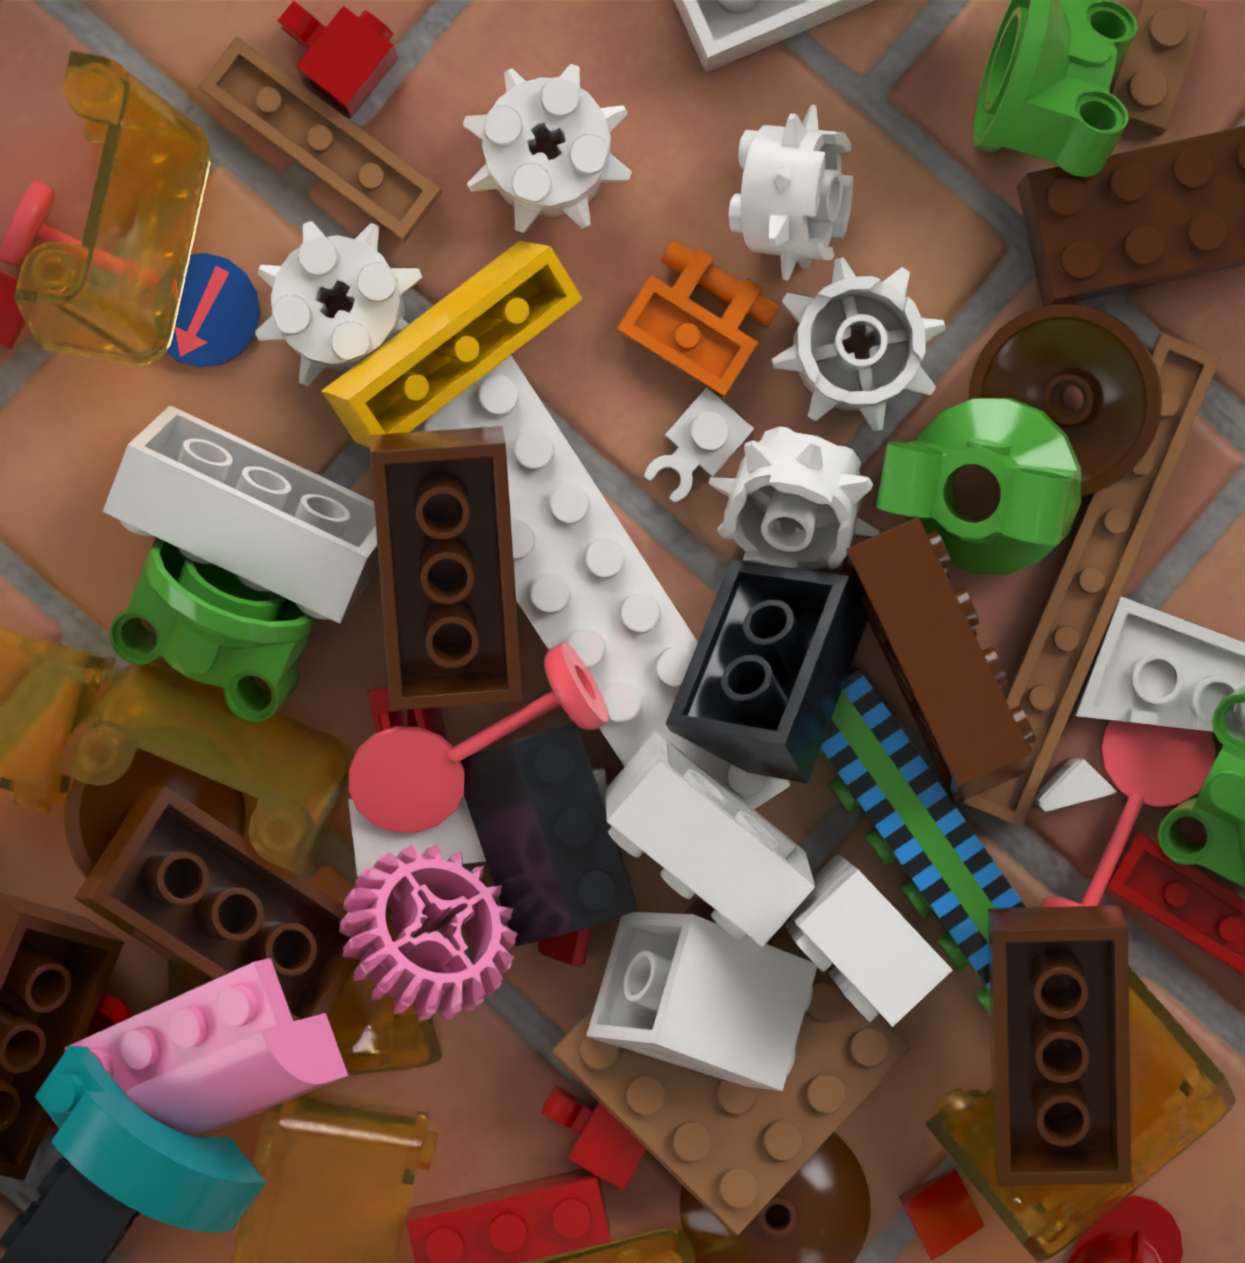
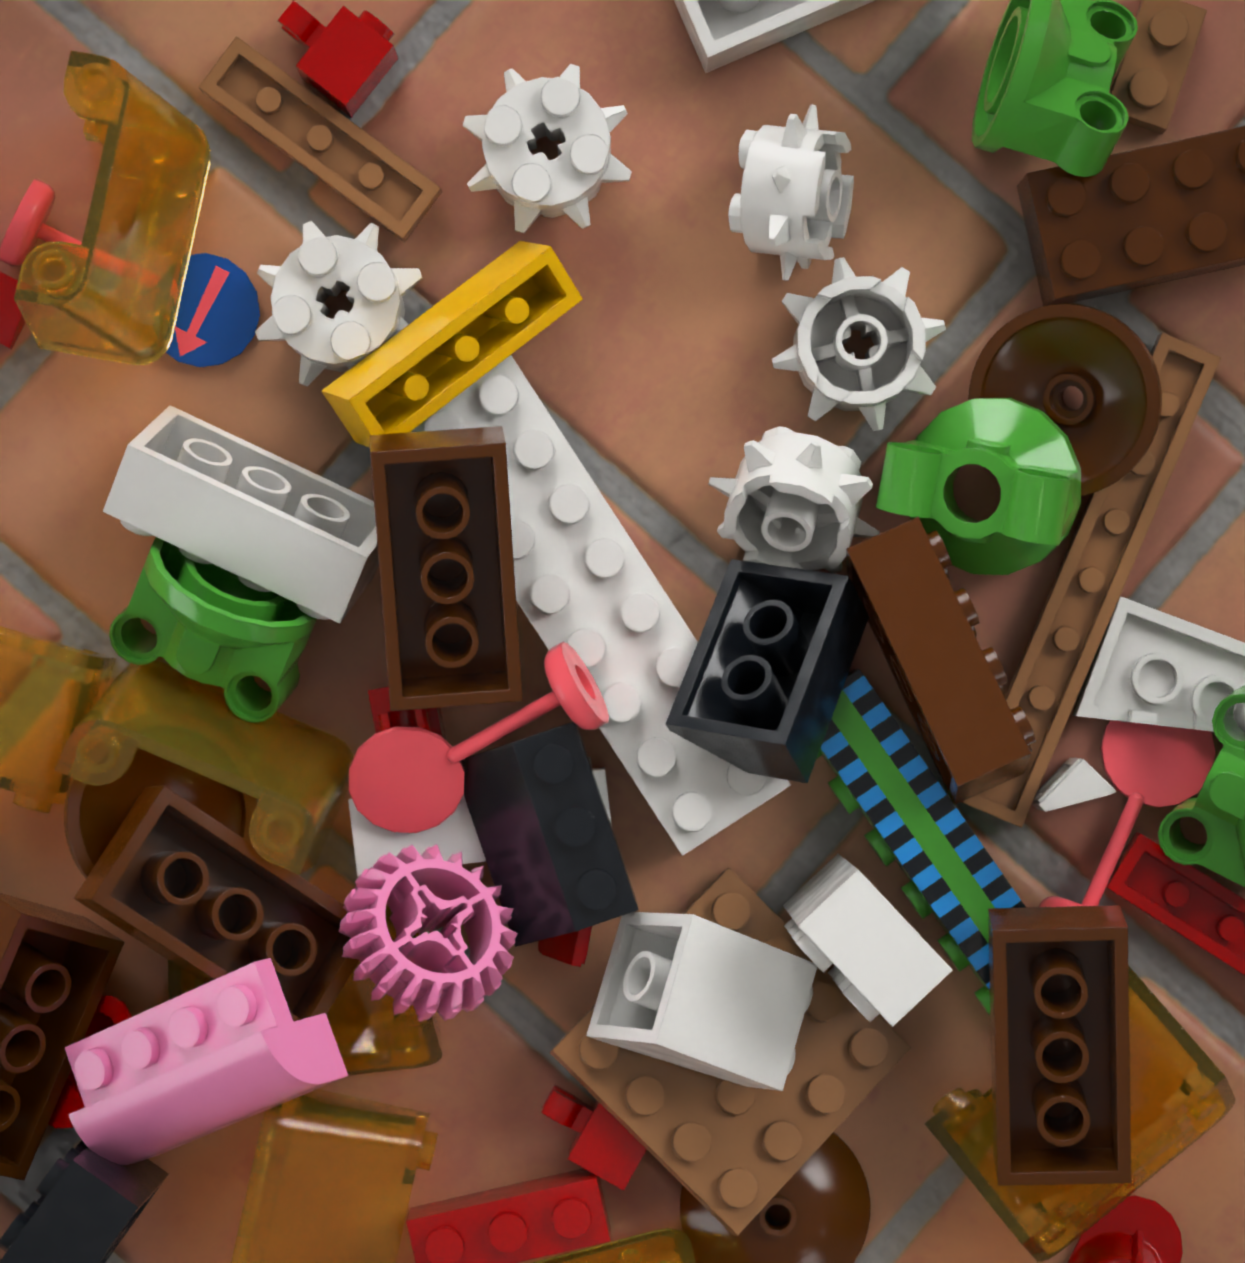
teal arch [34,1046,267,1232] -> none
white brick [606,731,815,947] -> none
orange plate [617,240,781,398] -> none
white plate [644,387,754,504] -> none
red slope [899,1167,985,1261] -> none

